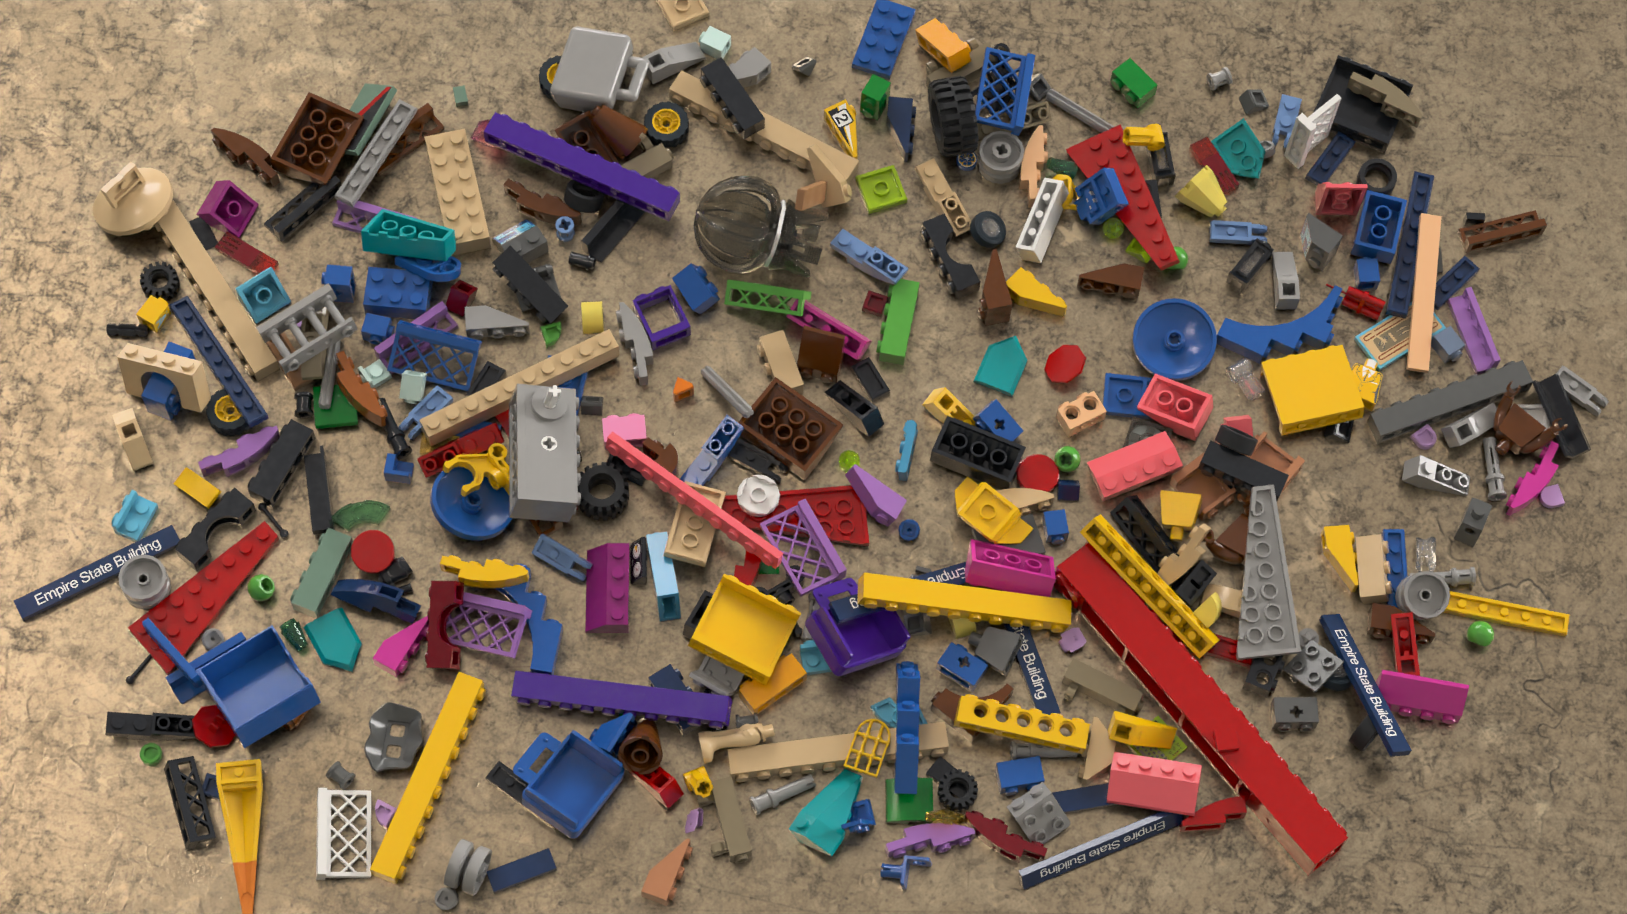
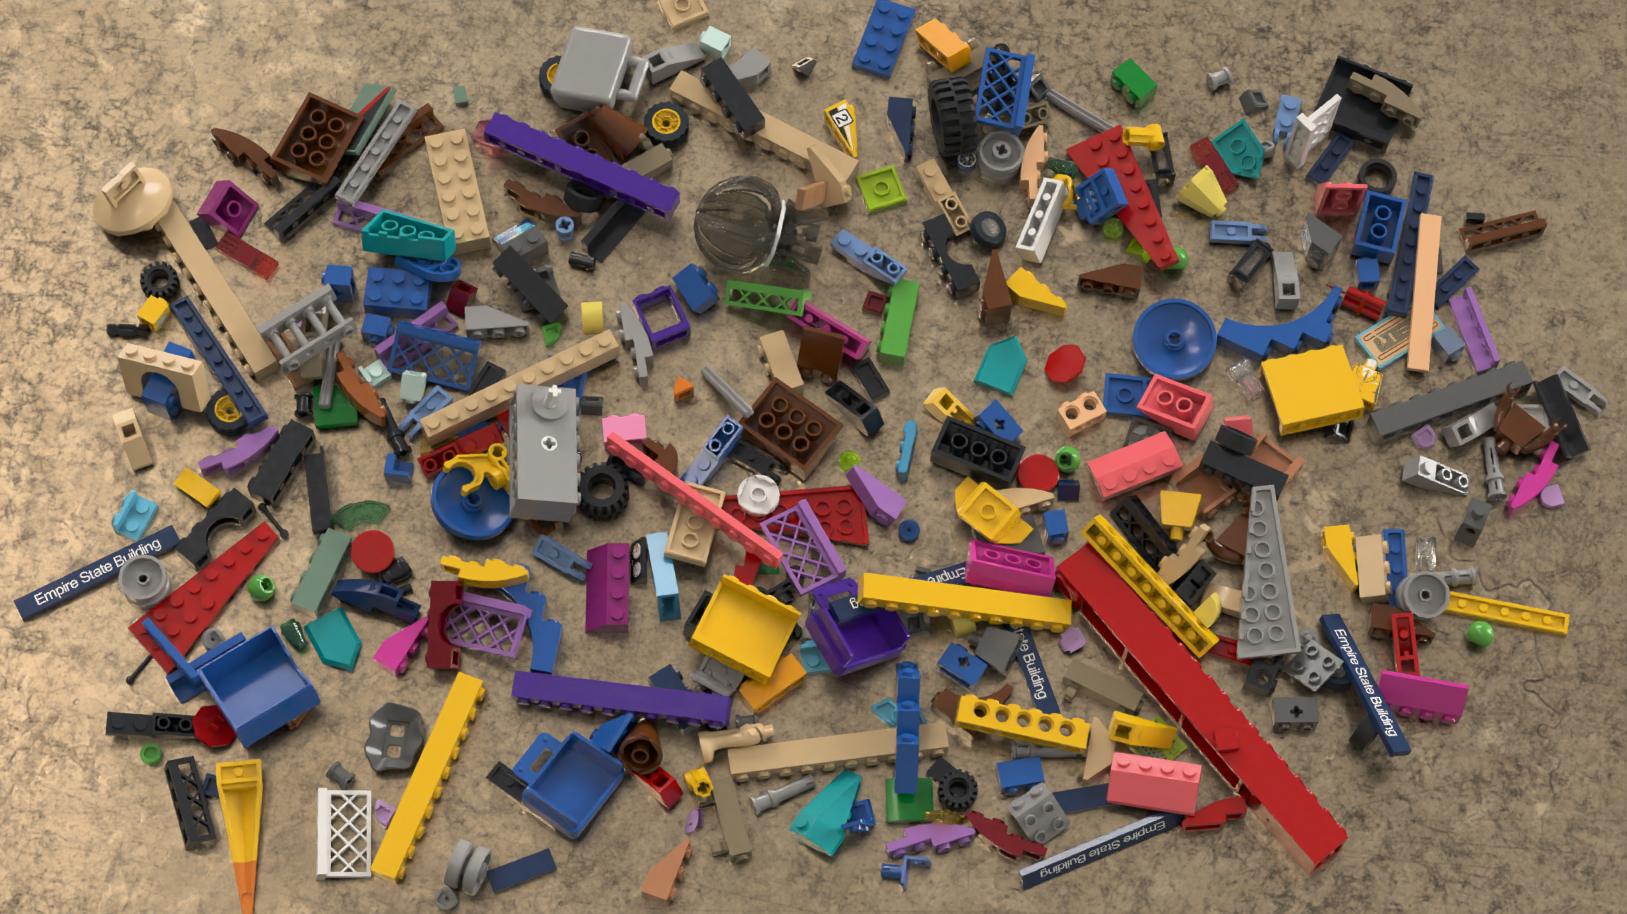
medium azure slope [235,267,291,324] -> none
yellow window [843,719,891,778] -> none
green brick [860,74,891,121] -> none

